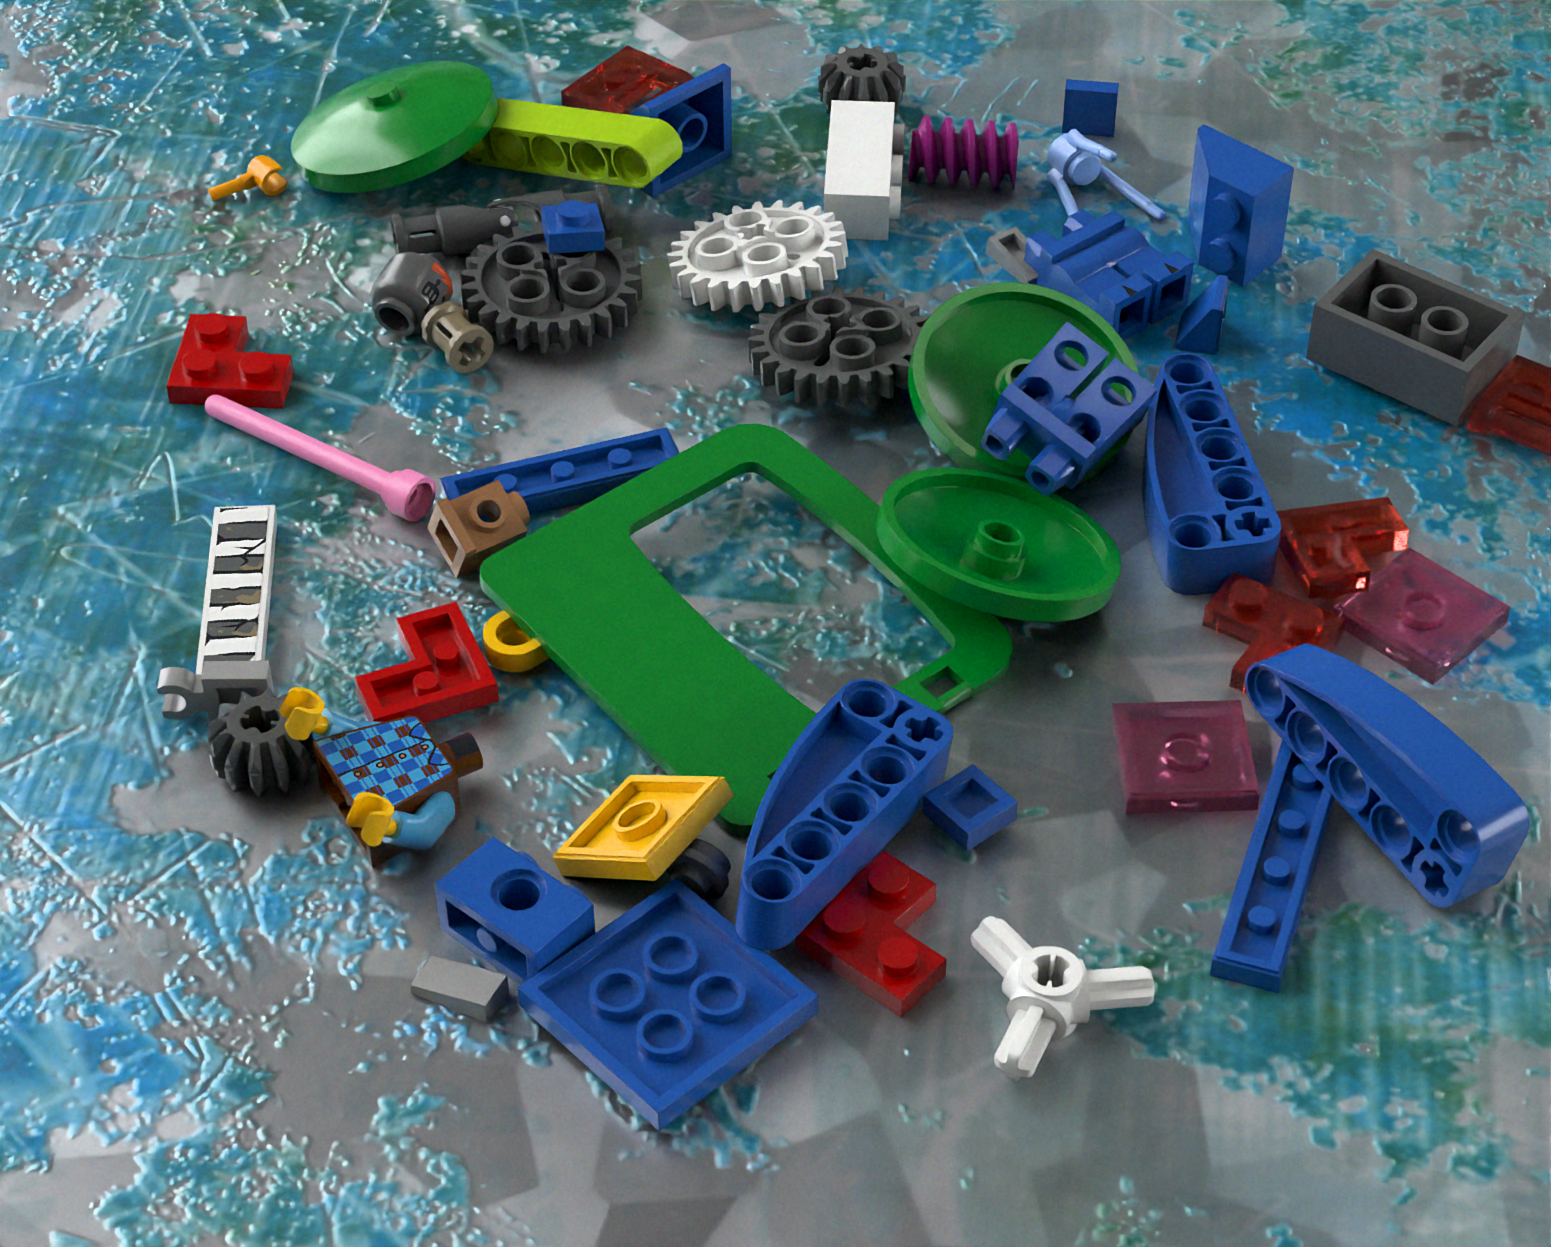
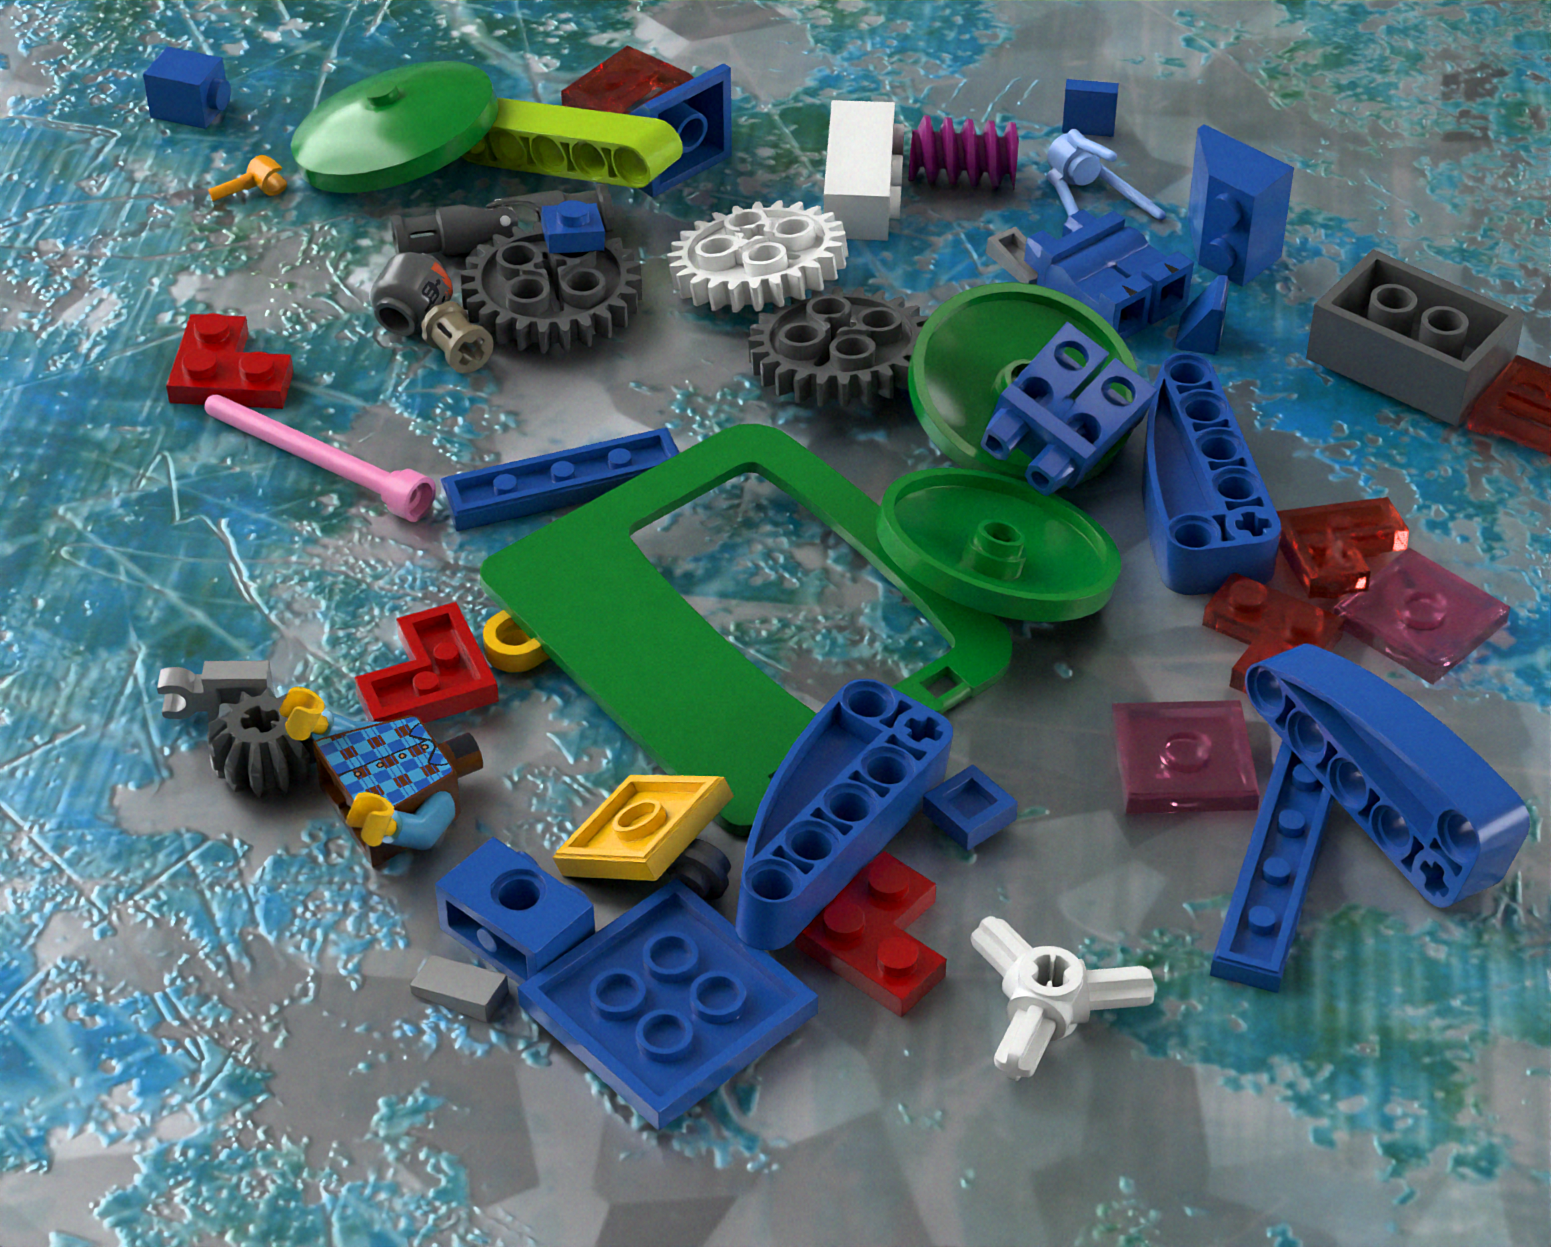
tile [196,505,278,674] -> none
medium nougat brick [427,480,530,578] -> none
dark grey gear [818,43,906,114] -> none
none -> blue brick [143,46,231,129]

